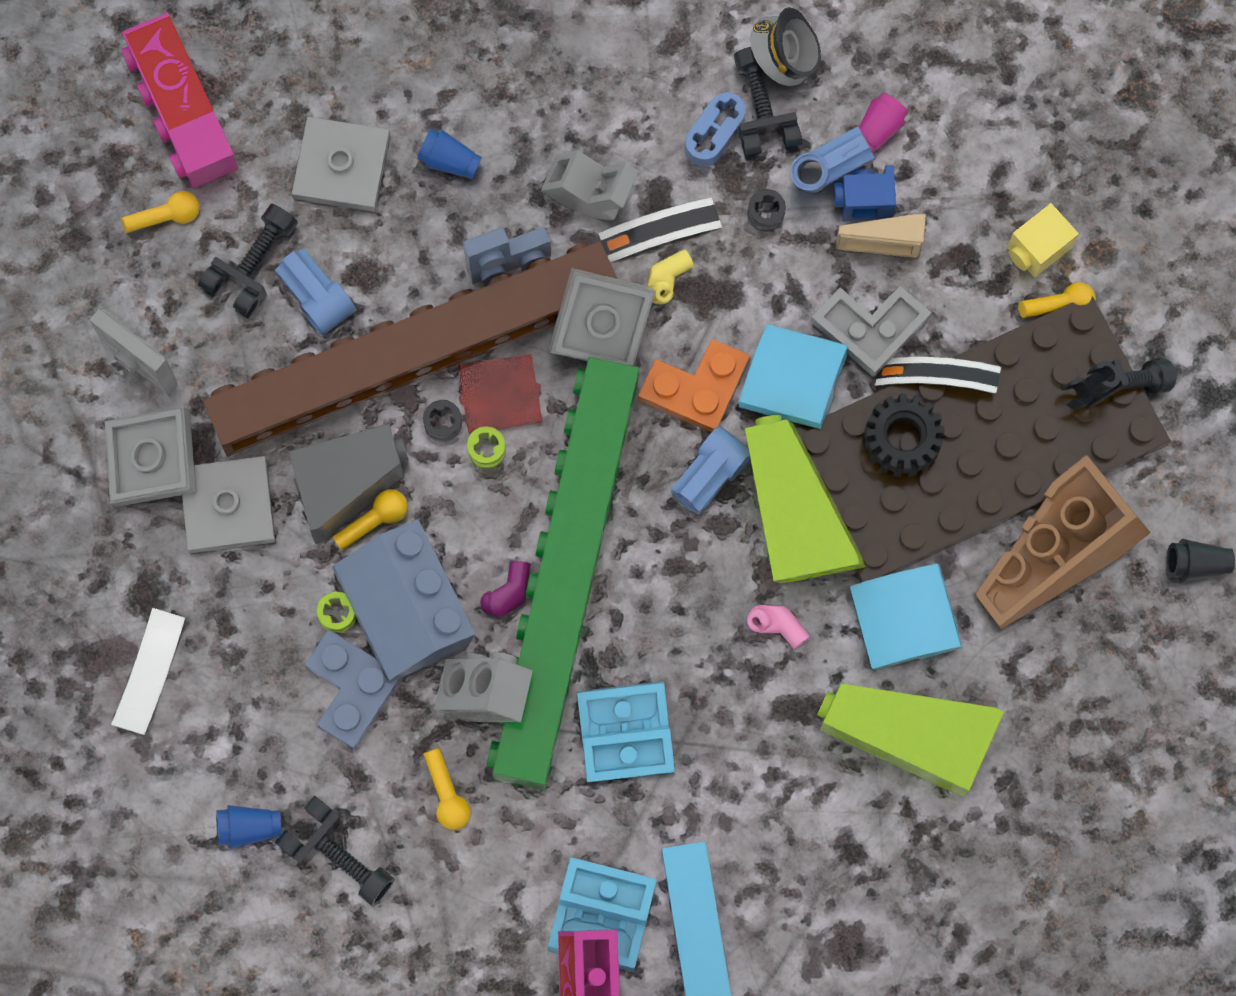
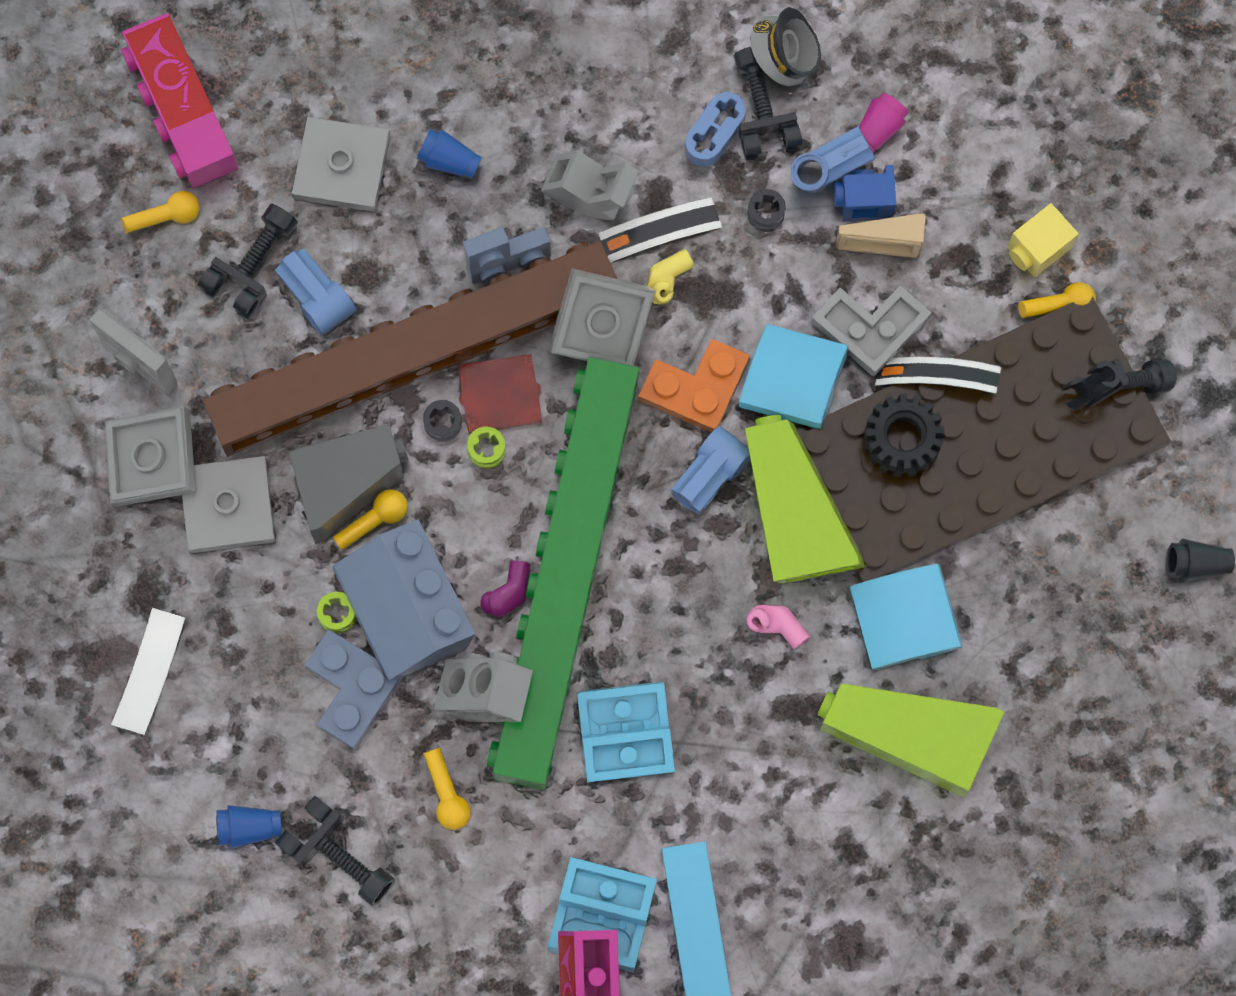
medium nougat wedge [975,455,1151,629] -> none

